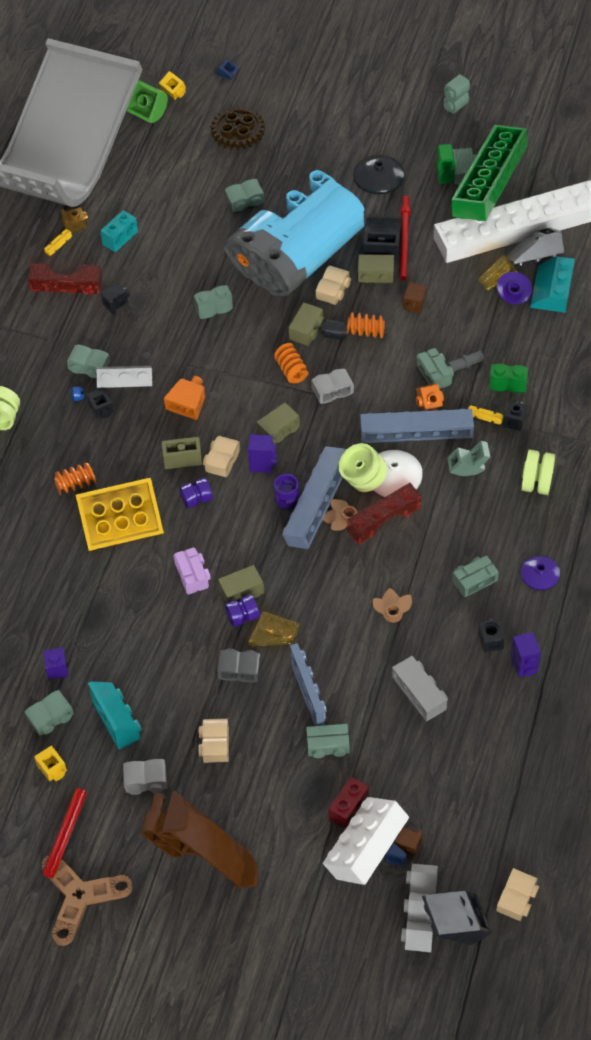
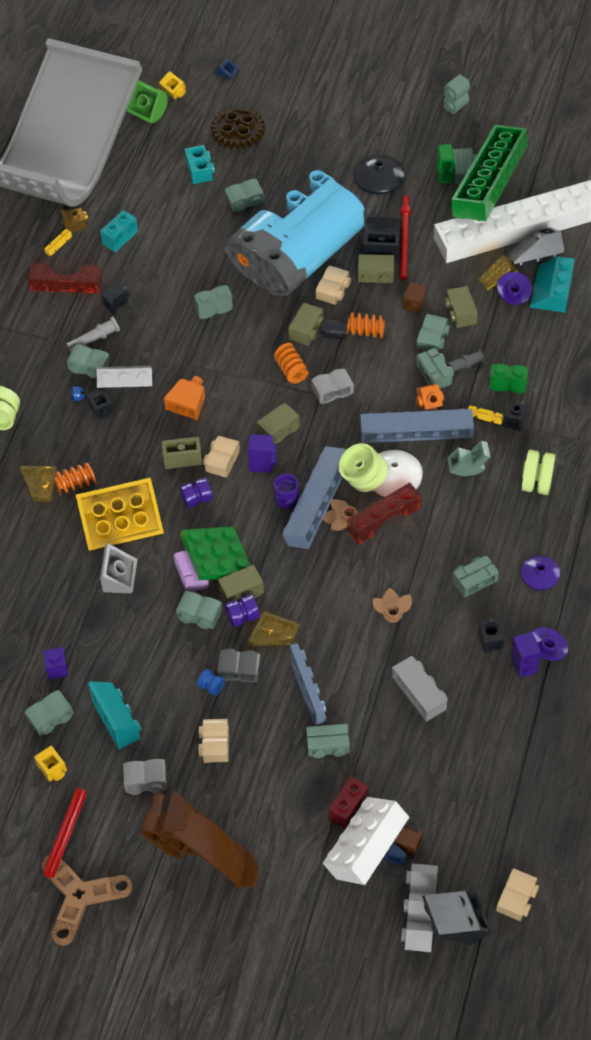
none -> clear yellow wing [20,466,57,502]
none -> light grey pin [66,317,120,352]
none -> light grey slope [100,543,138,593]
none -> sand green brick [176,591,223,629]
none -> green plate [180,526,251,581]
none -> teal brick [185,145,215,184]
none -> blue wheel [197,669,225,696]
none -> sand green brick [417,314,450,352]
none -> olive brick [444,286,478,328]
none -> dark purple dish [533,627,568,661]

